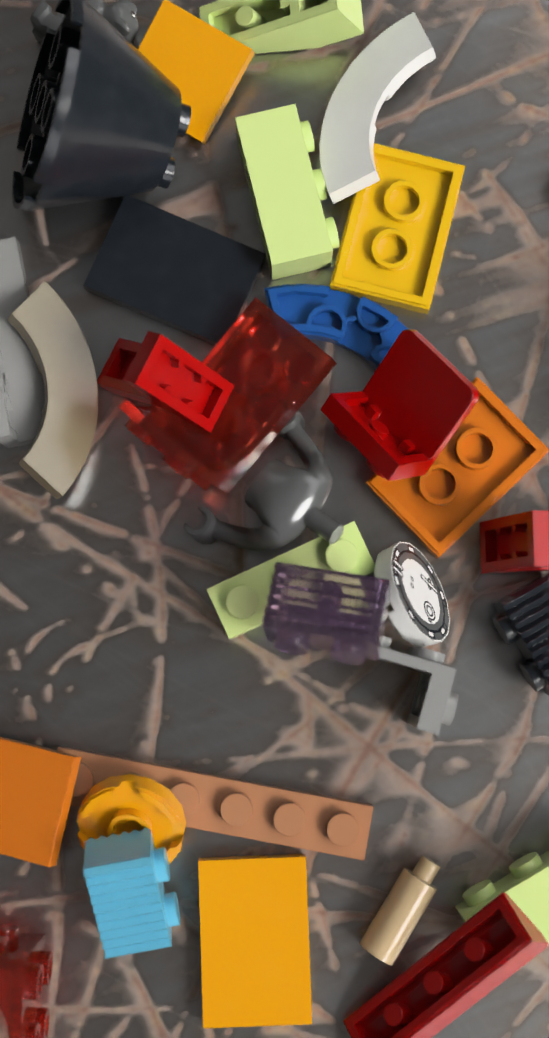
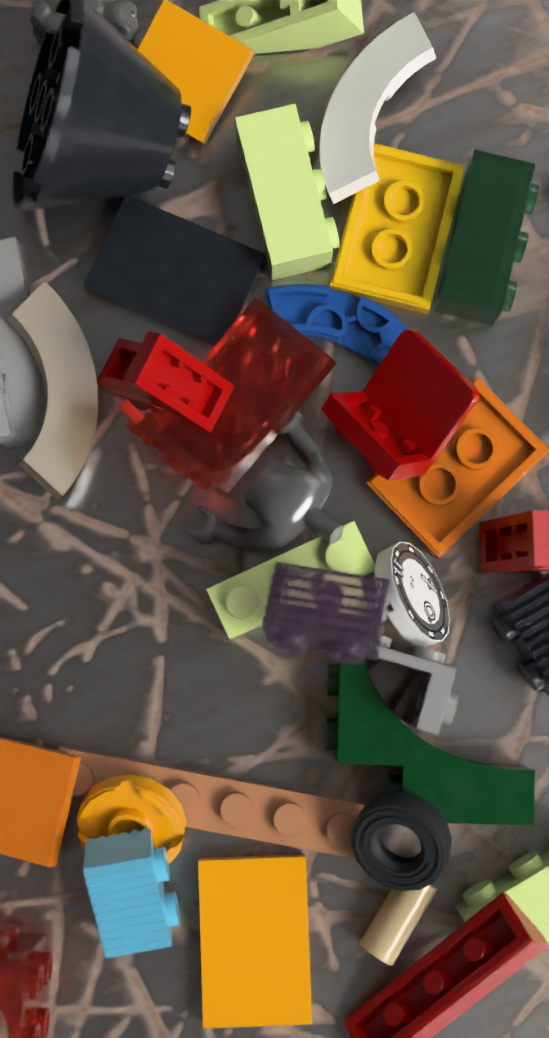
none -> dark green arch [325,653,535,826]
none -> black tyre [351,791,452,891]
none -> clear green brick [434,149,539,326]

